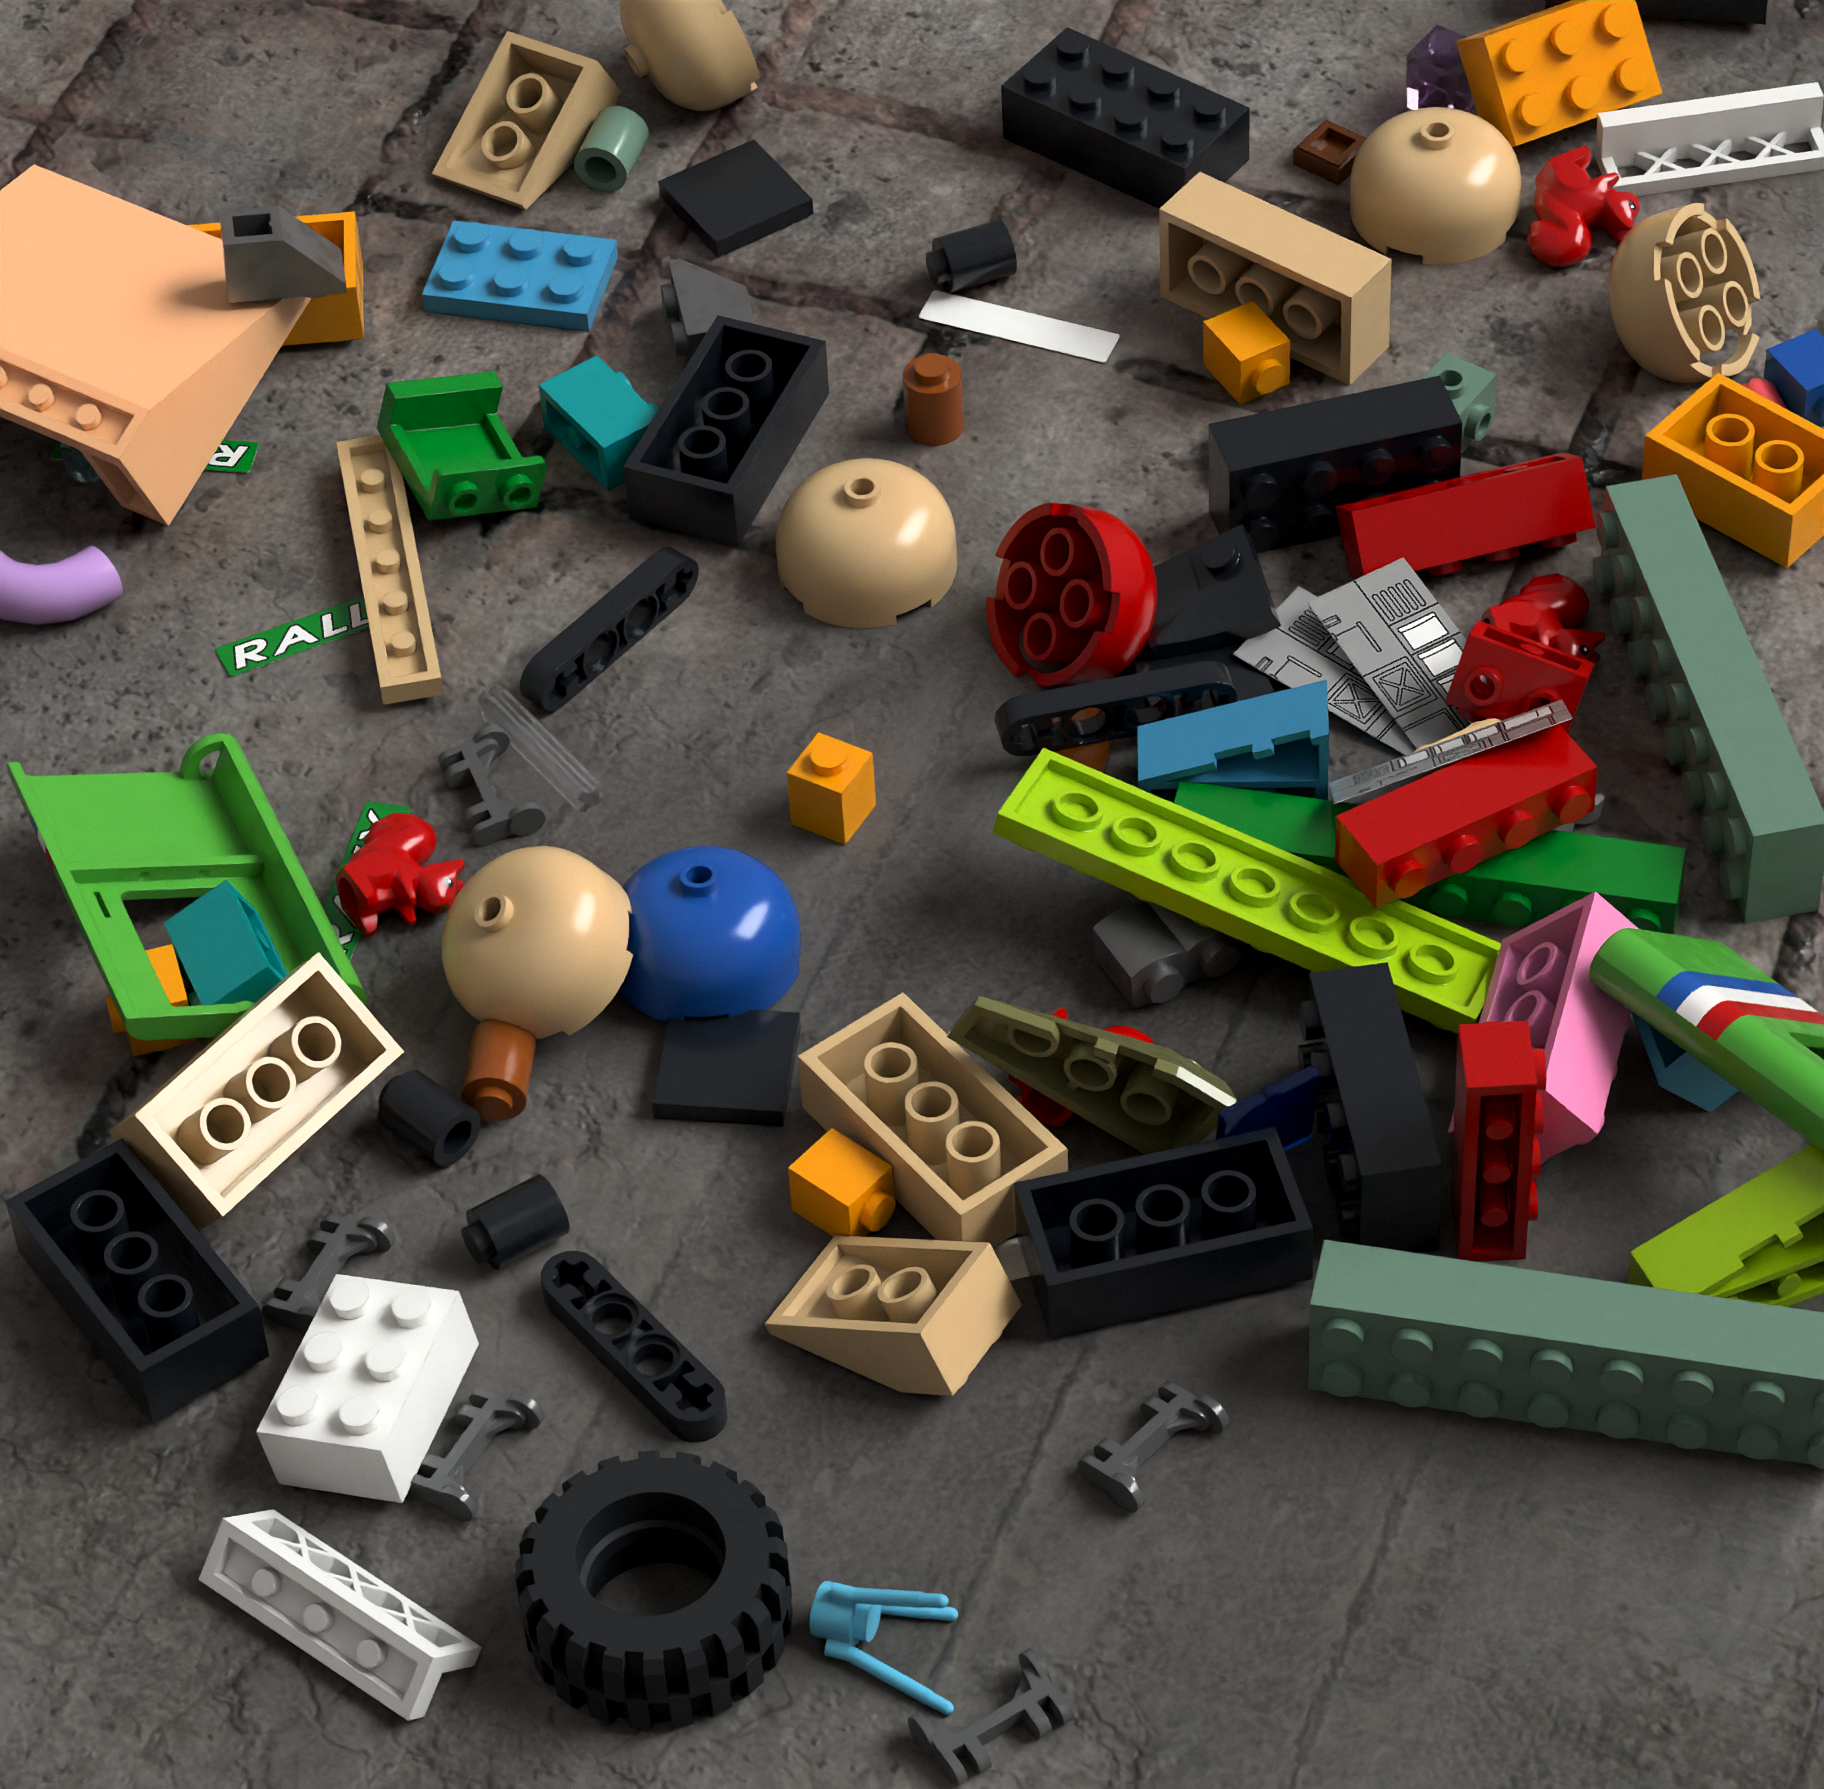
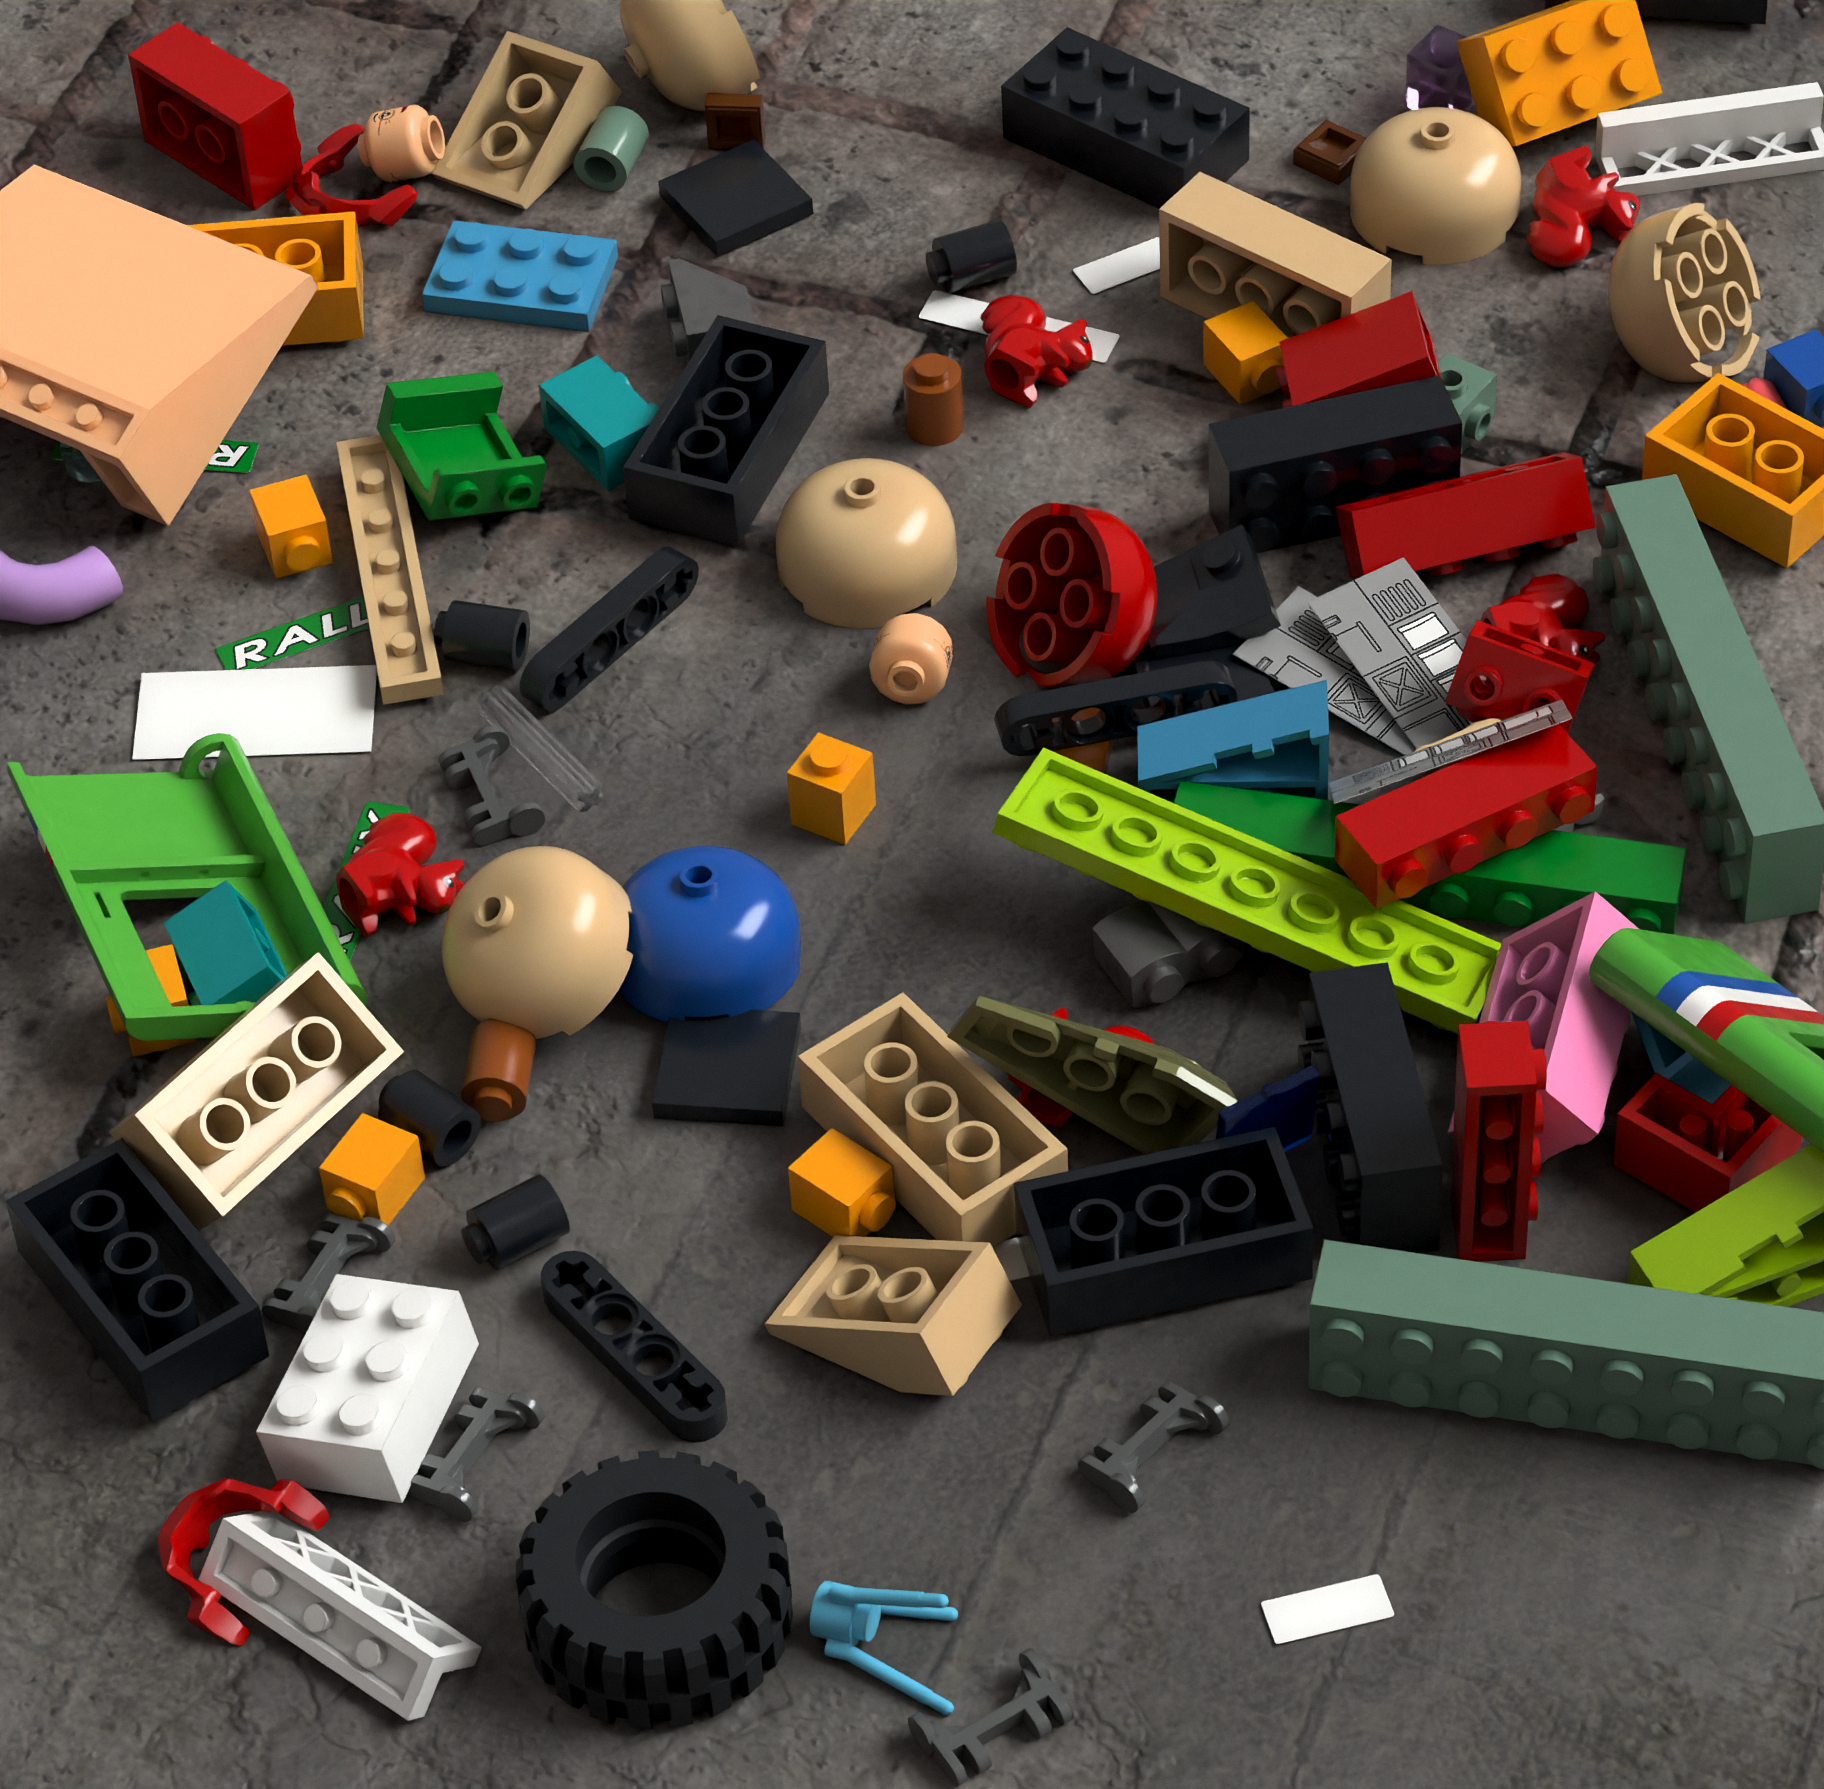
flat silver slope [219,206,347,303] -> none
none -> red brick [128,22,302,211]
none -> white sticker [132,665,377,760]
none -> red helmet [158,1478,330,1646]
none -> light orange brick [249,474,333,579]
none -> red helmet [285,124,418,227]
none -> light orange brick [319,1113,425,1226]
none -> light nougat head [358,104,445,183]
none -> black brick [434,600,530,670]
none -> reddish brown tile [705,93,766,149]
none -> light nougat head [869,613,954,705]
none -> red animal [980,295,1093,408]
none -> white sticker [1073,237,1160,294]
none -> white sticker [1261,1574,1394,1644]
none -> red brick [1275,291,1443,408]
none -> red brick [1613,1073,1802,1212]

